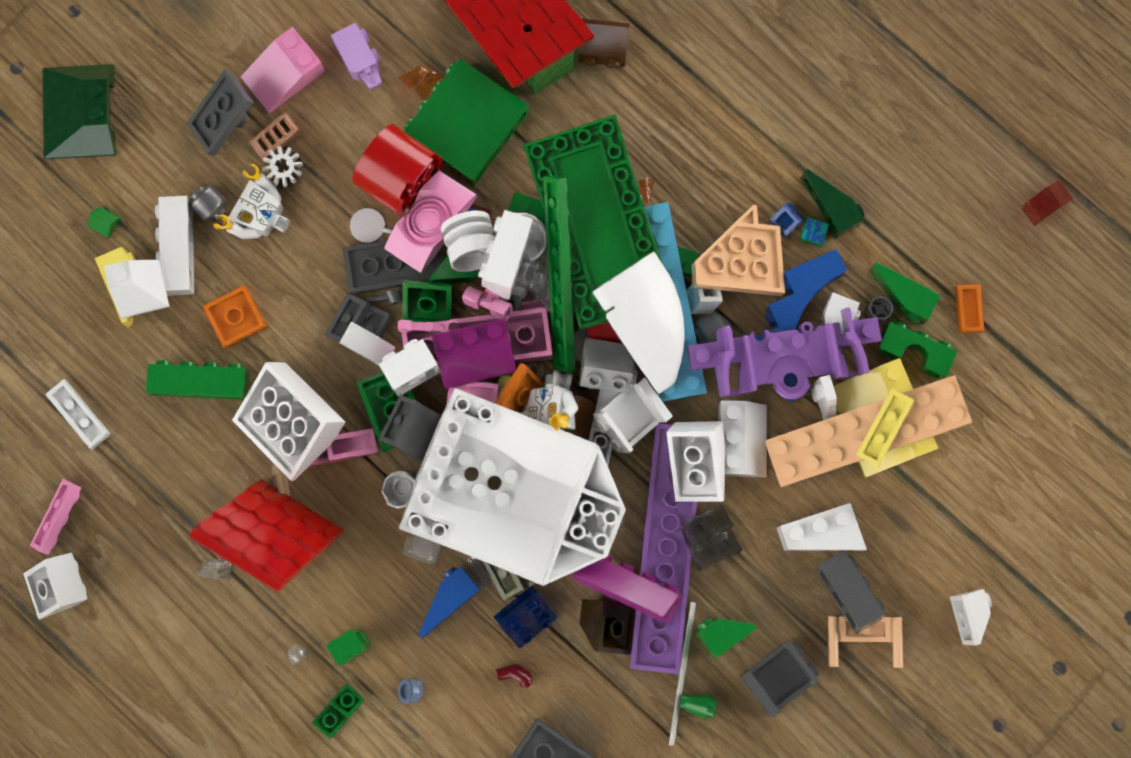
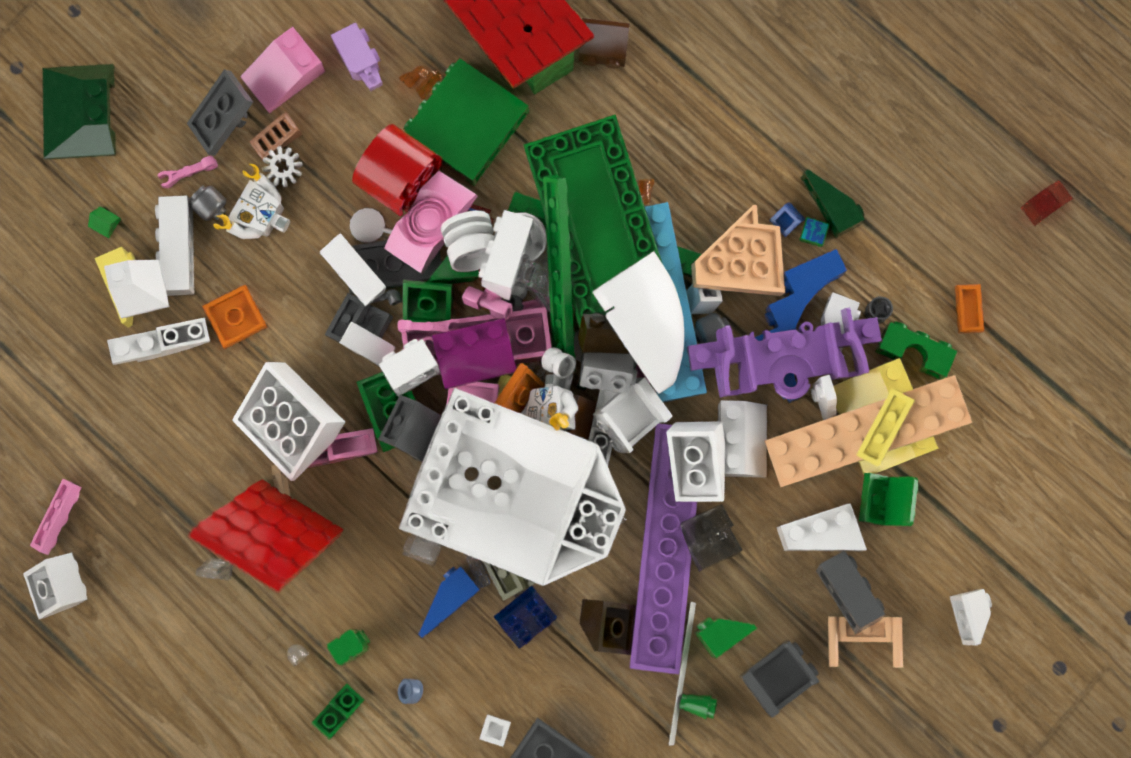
white tile [45,379,111,450] -> none
green brick [145,360,250,400] -> none
white hair [381,470,415,509] -> none
dark red arm [496,664,532,688] -> none
magenta slope [572,555,684,623] -> none
green slope [869,262,941,324] -> none
none -> white slope [107,318,210,365]
none -> bright pink piece [158,156,218,188]
none -> white slope [320,234,386,307]
none -> white tile [479,714,511,747]
none -> white wheel [541,347,576,378]
none -> dark brown slope [578,313,630,354]
none -> green bracket [859,473,918,526]

